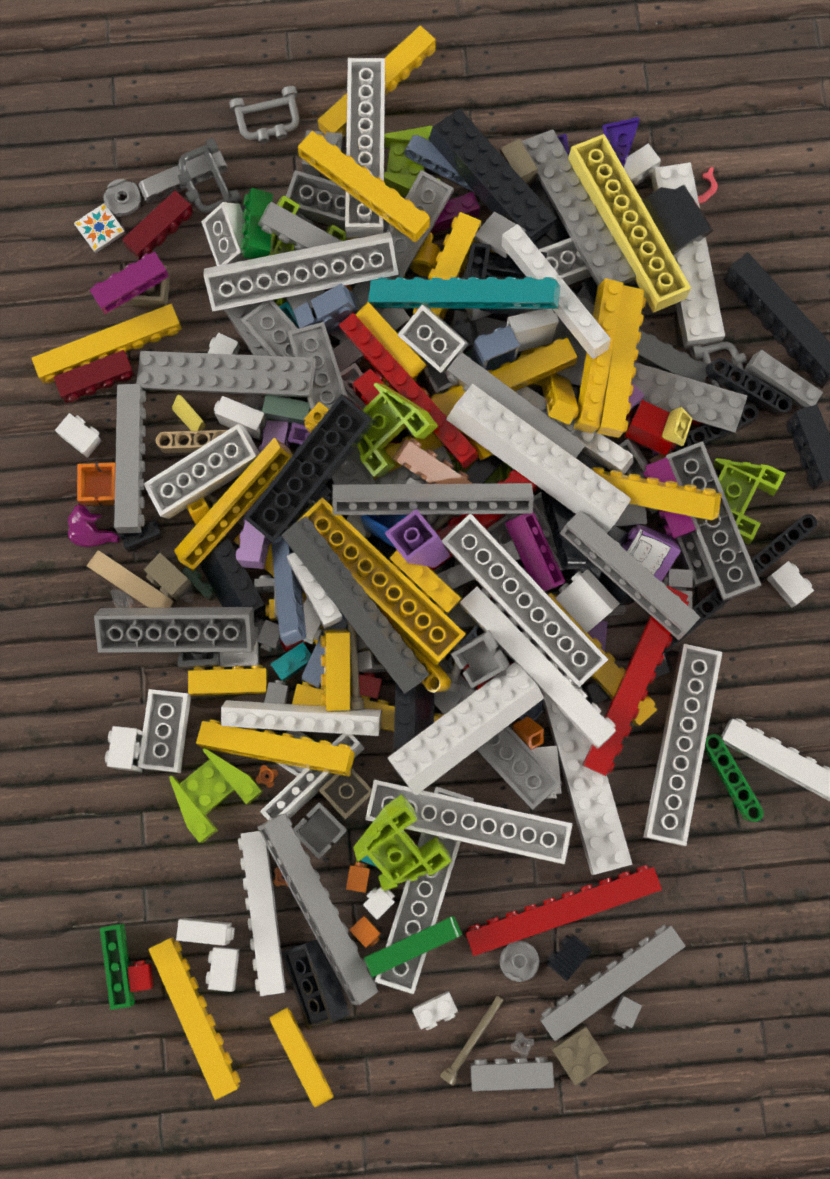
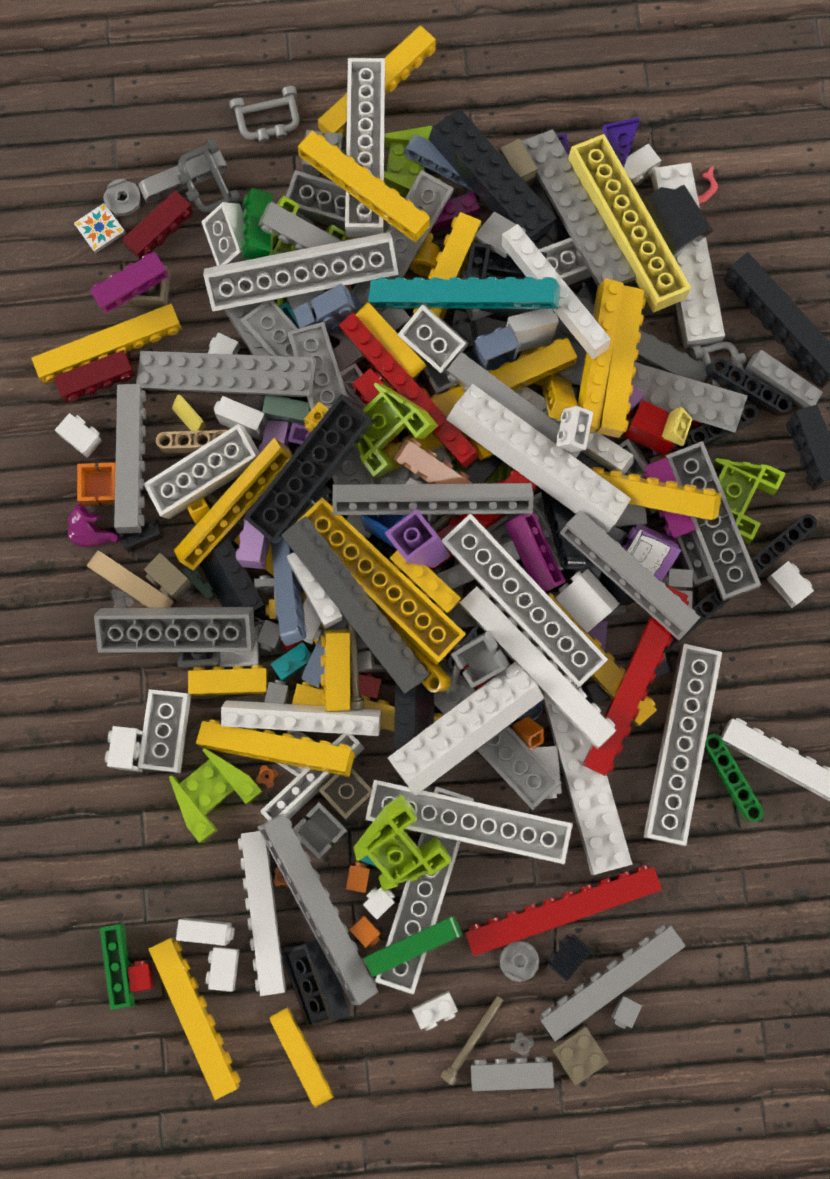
none -> white brick [556,406,593,452]

